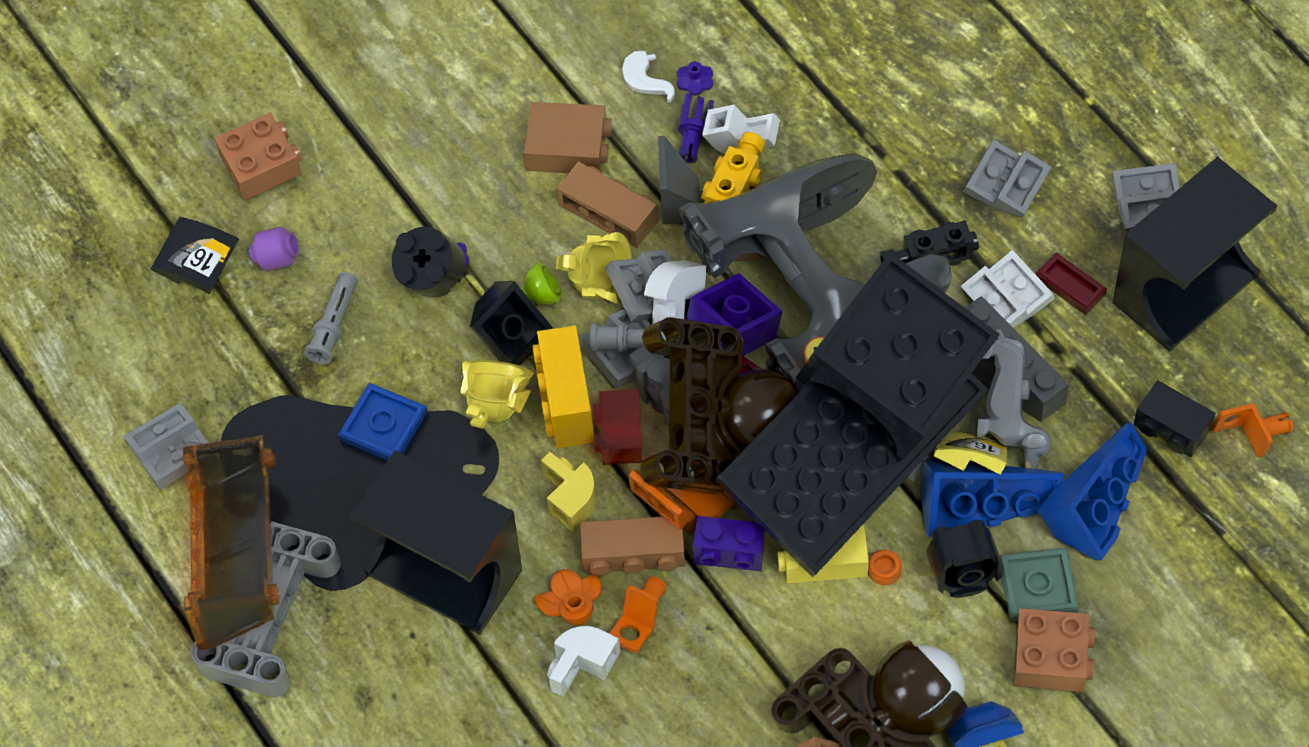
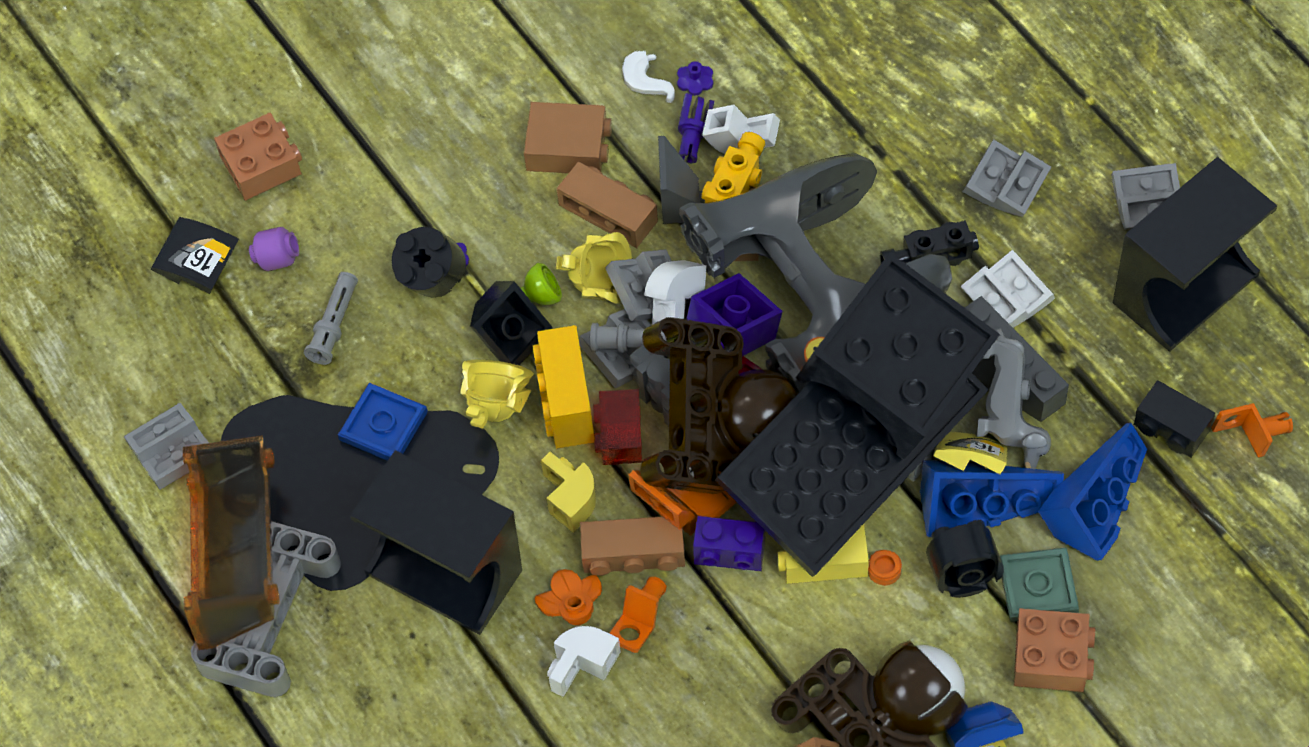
dark red tile [1036,252,1107,315] -> none

